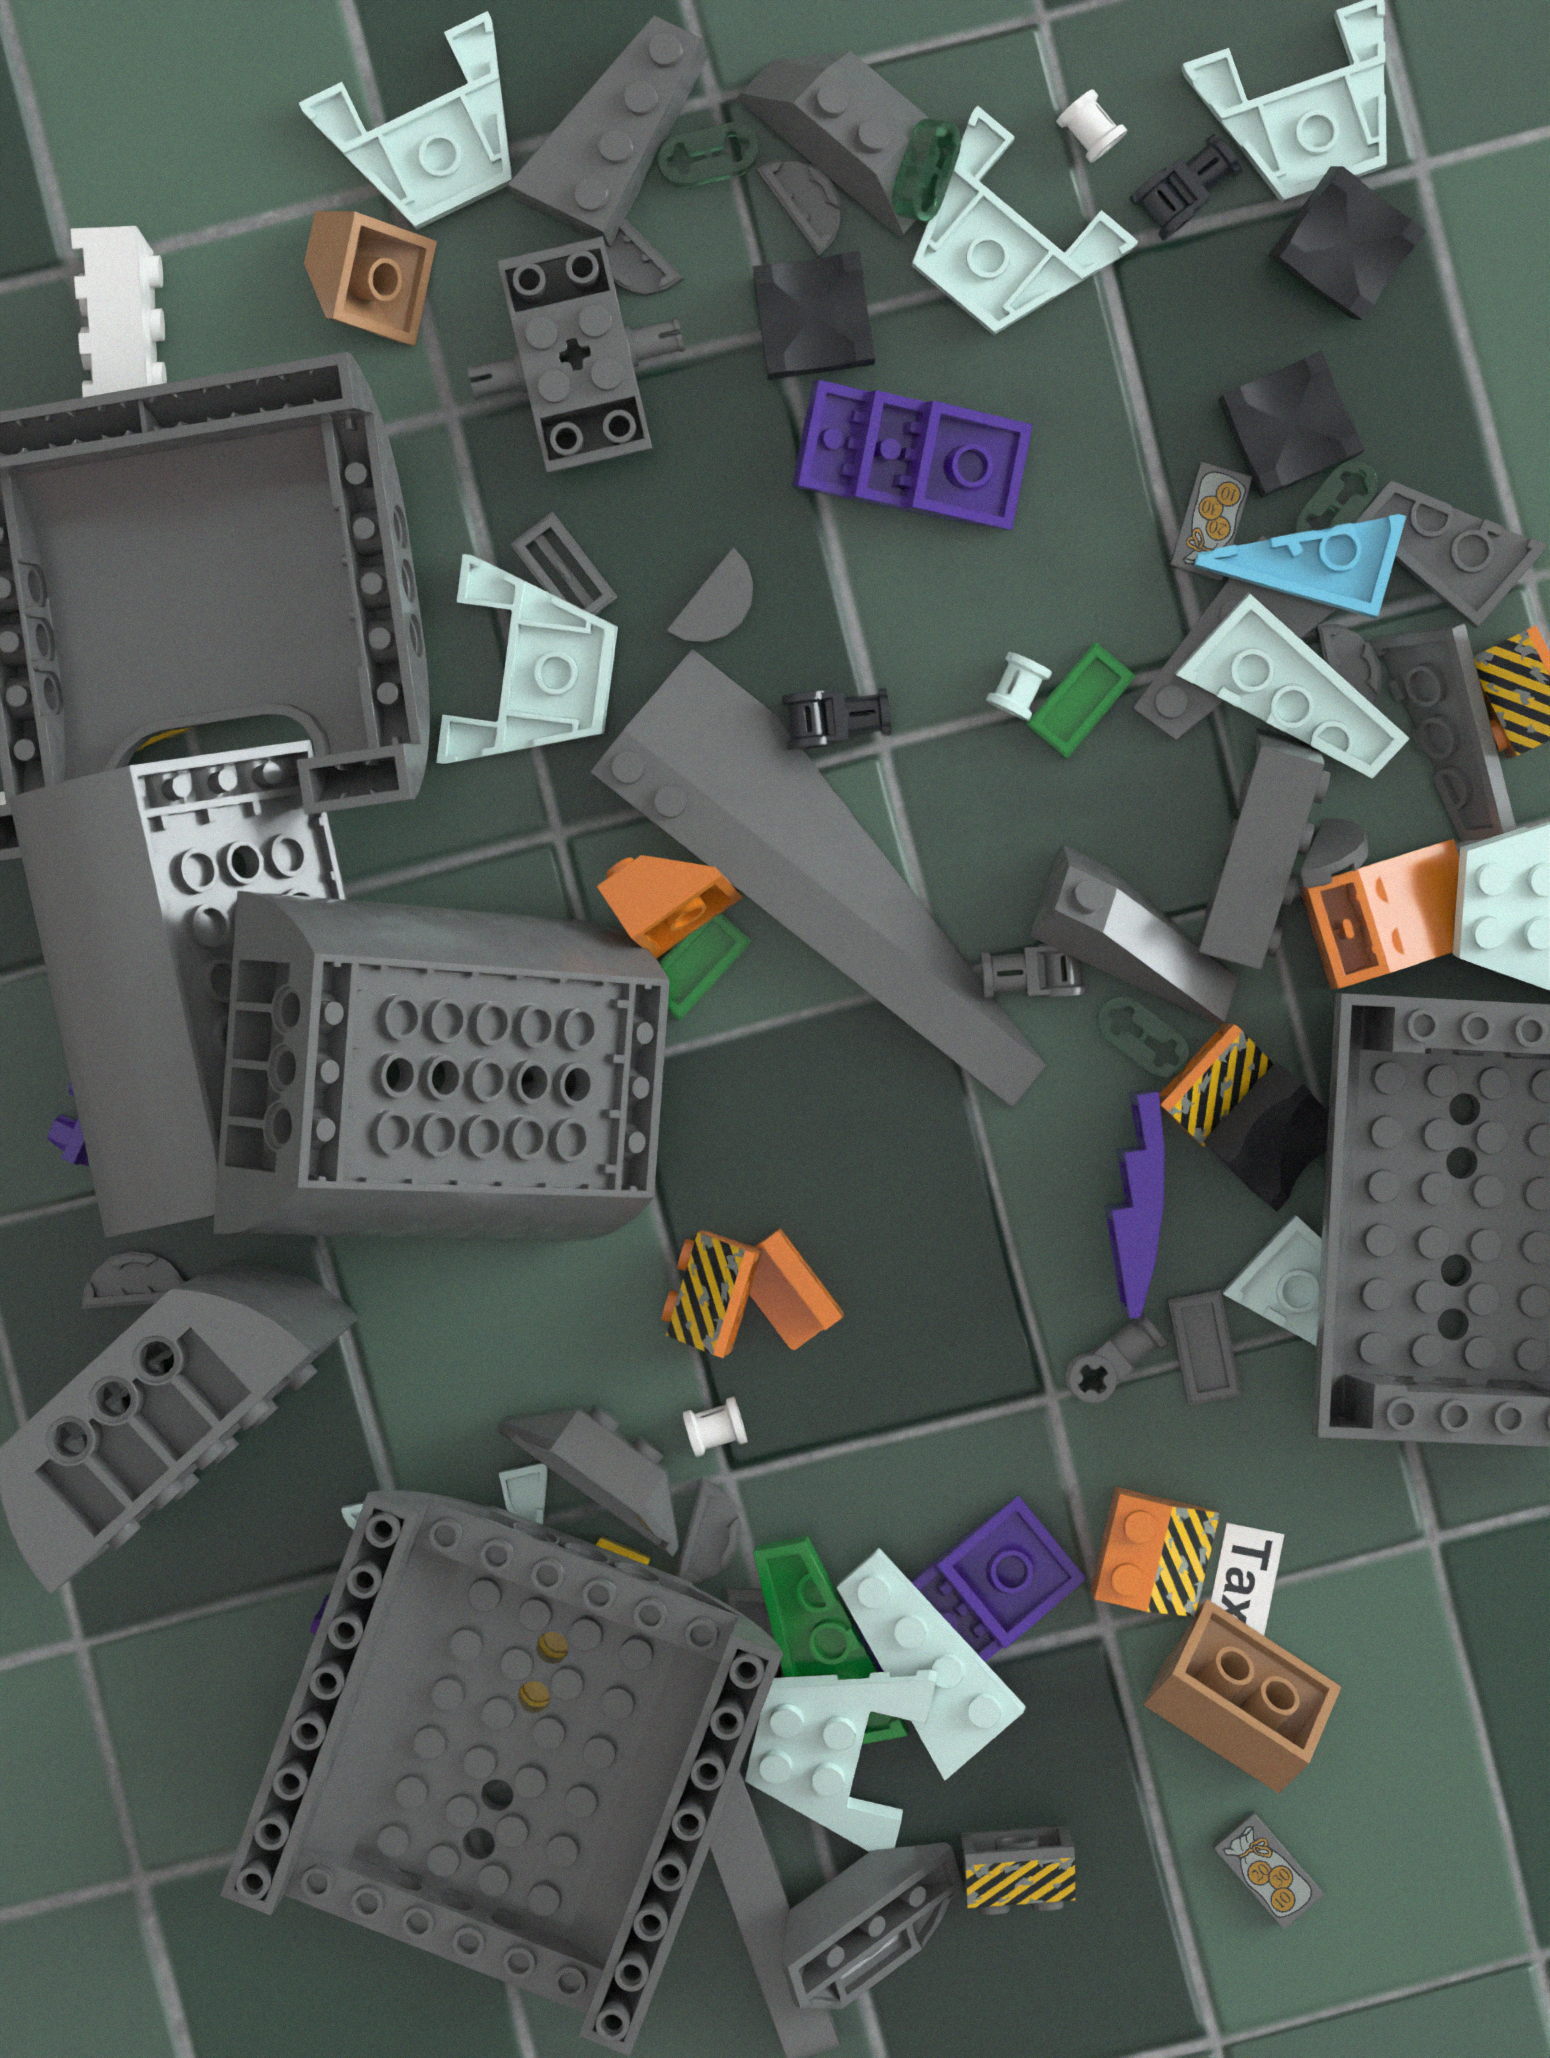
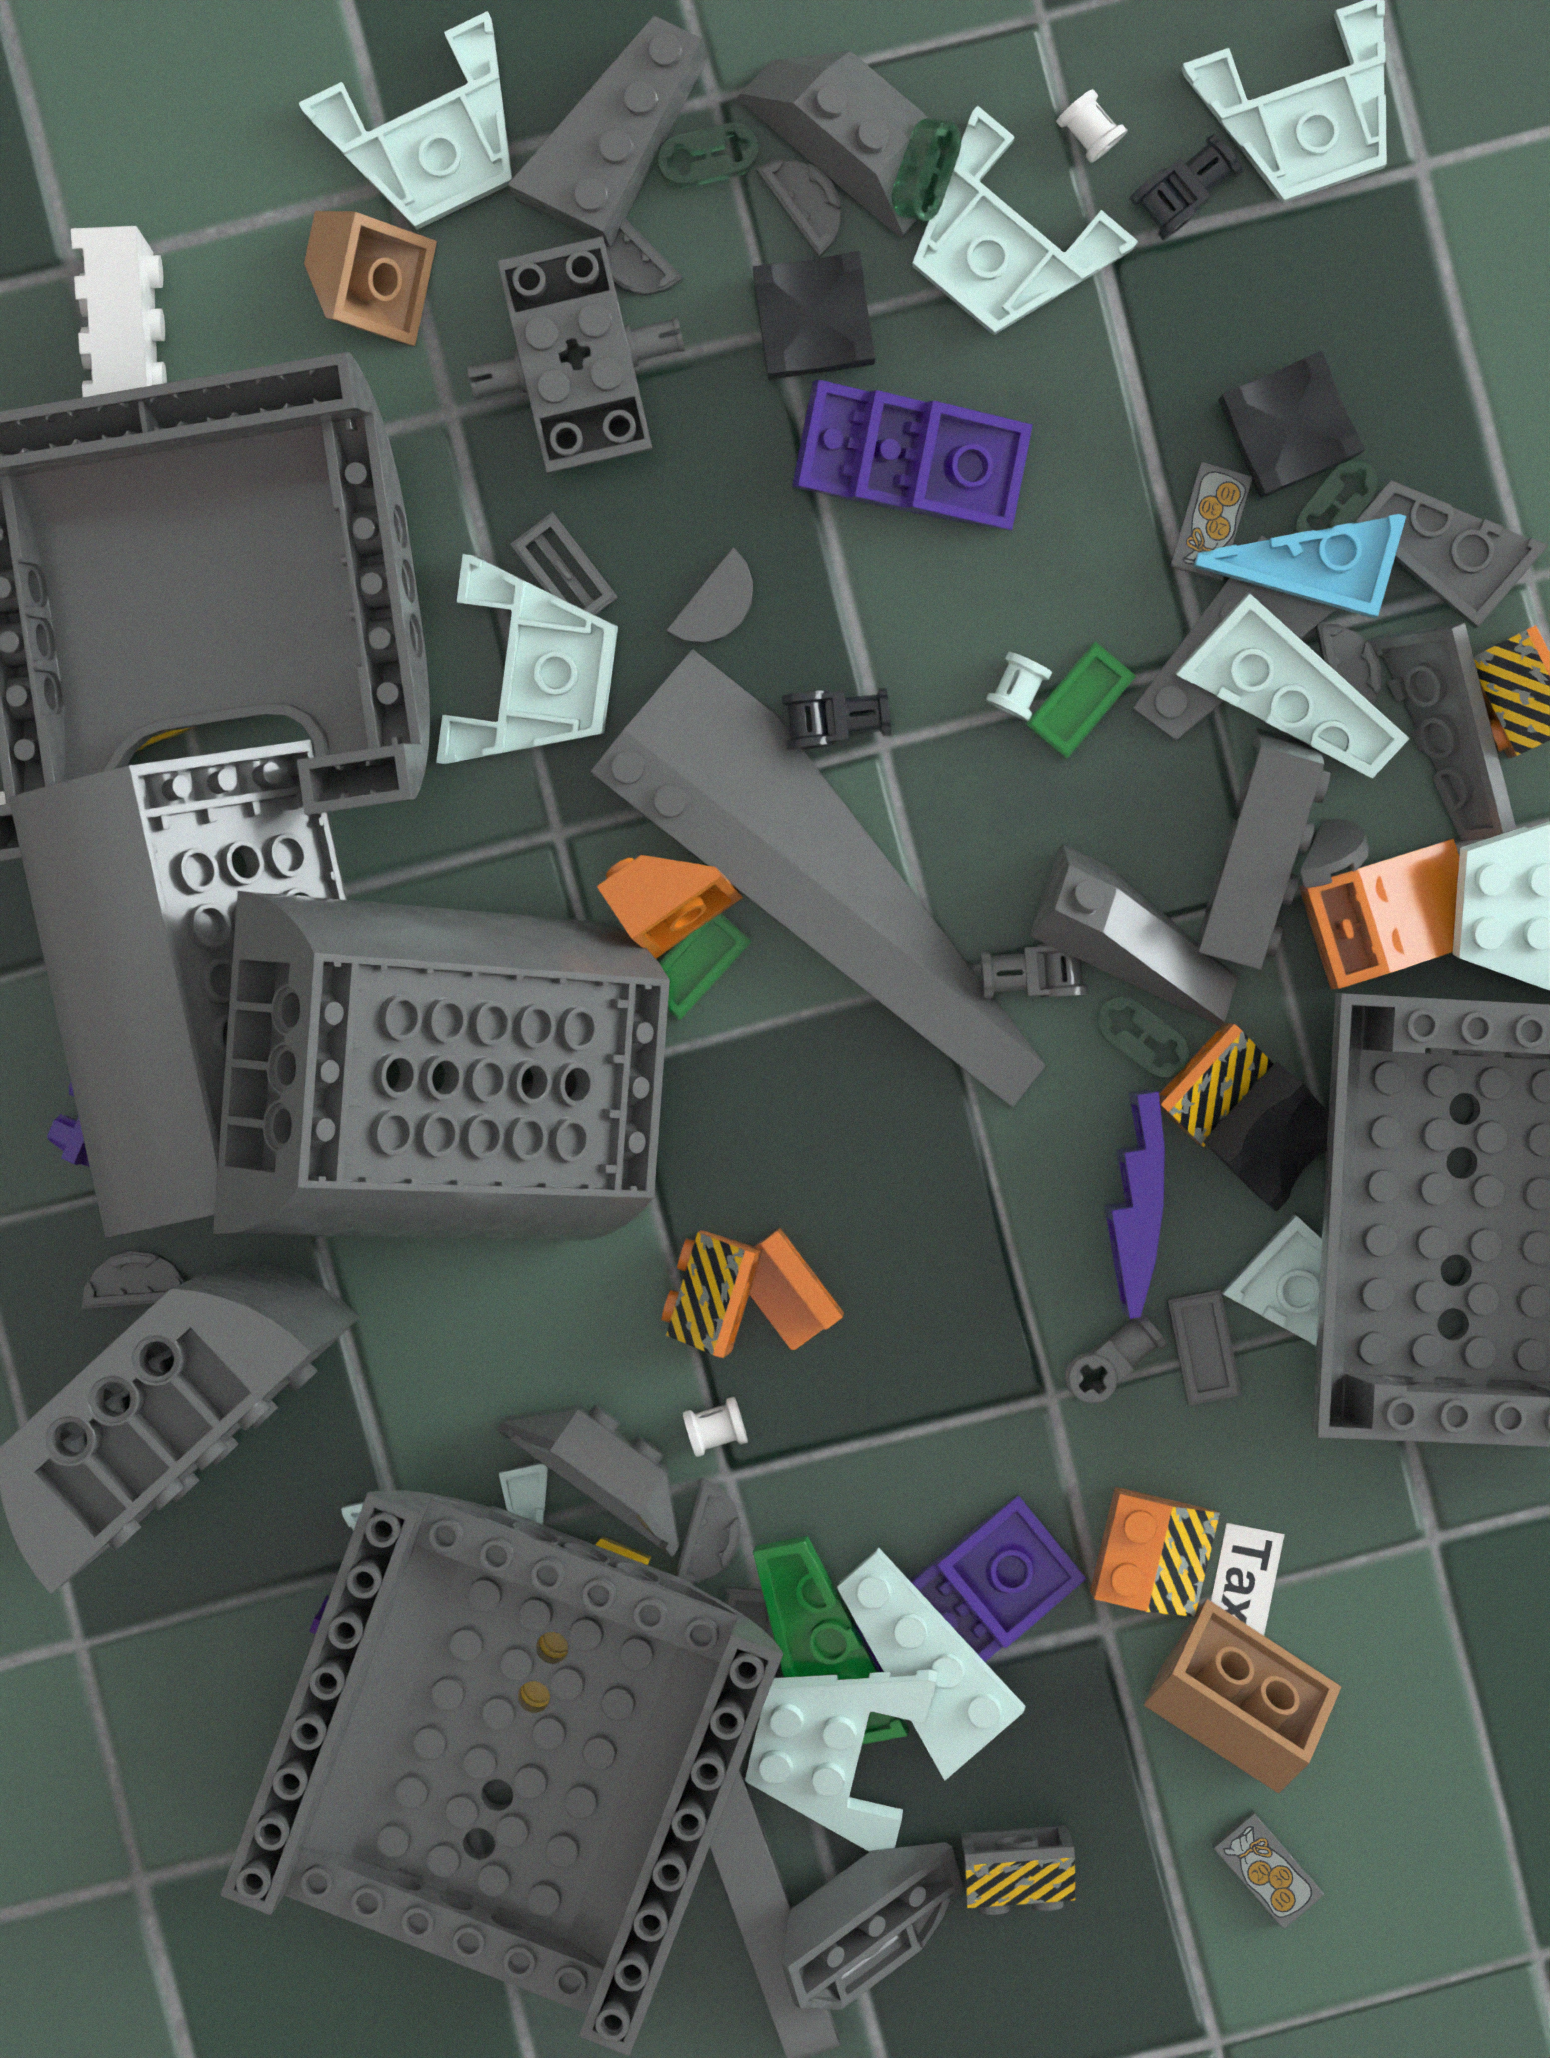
black brick [1268,166,1427,321] -> none

